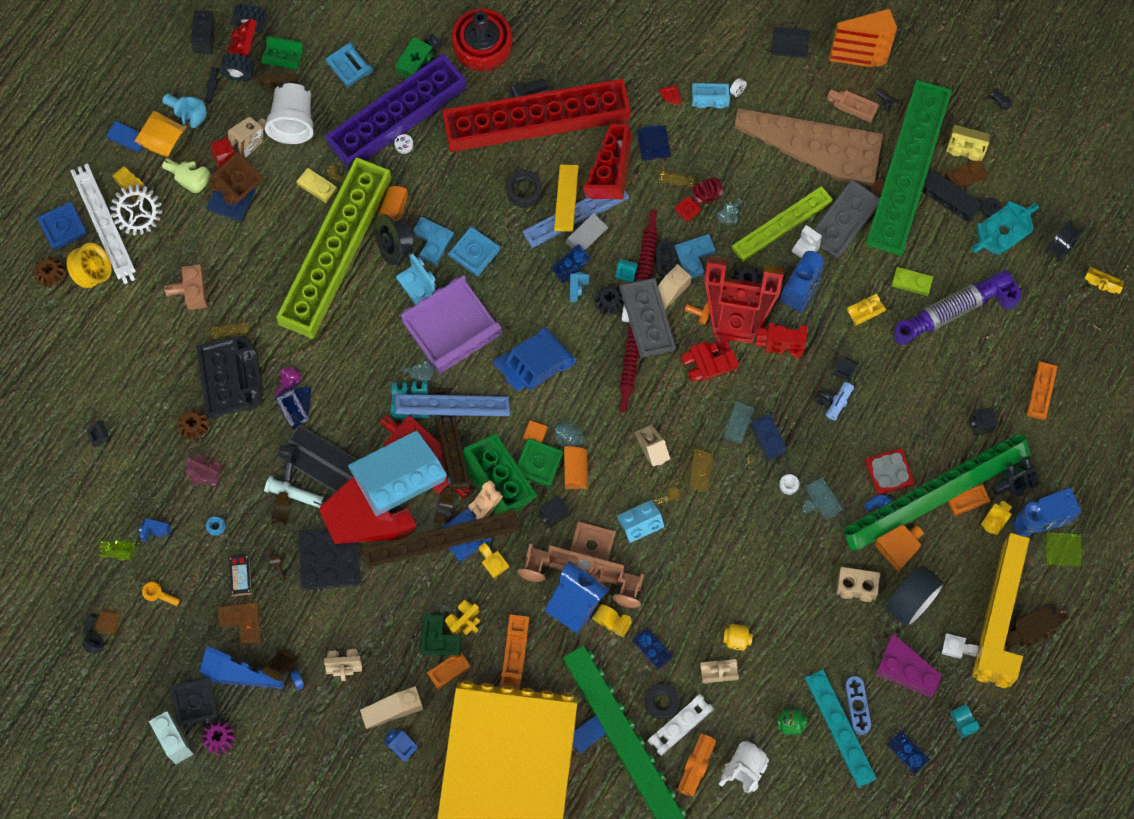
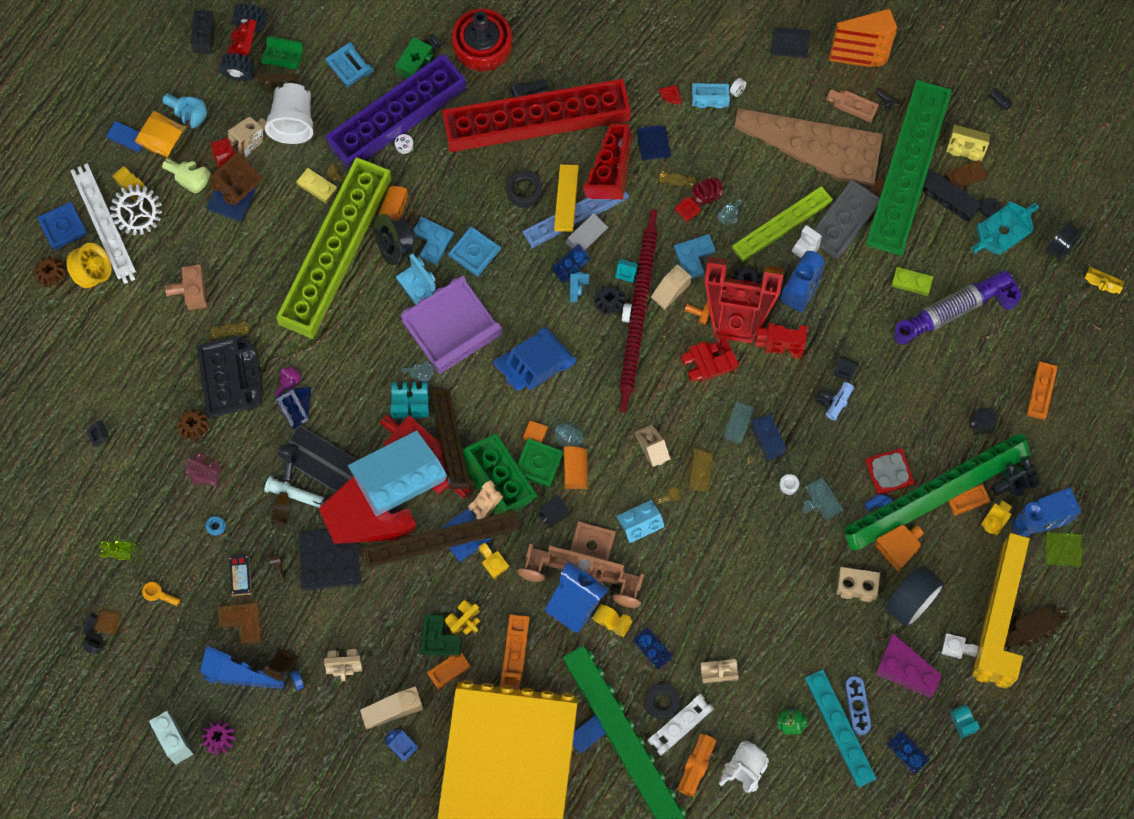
blue bracket [139,519,171,542] -> none
black plate [170,678,220,729] -> none
black bar [205,67,219,103] -> none
medium blue tile [394,394,510,416] -> none
dark brown helmet [433,490,454,524] -> none
dark grey tile [619,278,676,358] -> none
black plate [656,240,675,278] -> none
yellow head [723,624,753,651] -> none
yellow hips [847,294,886,326] -> none

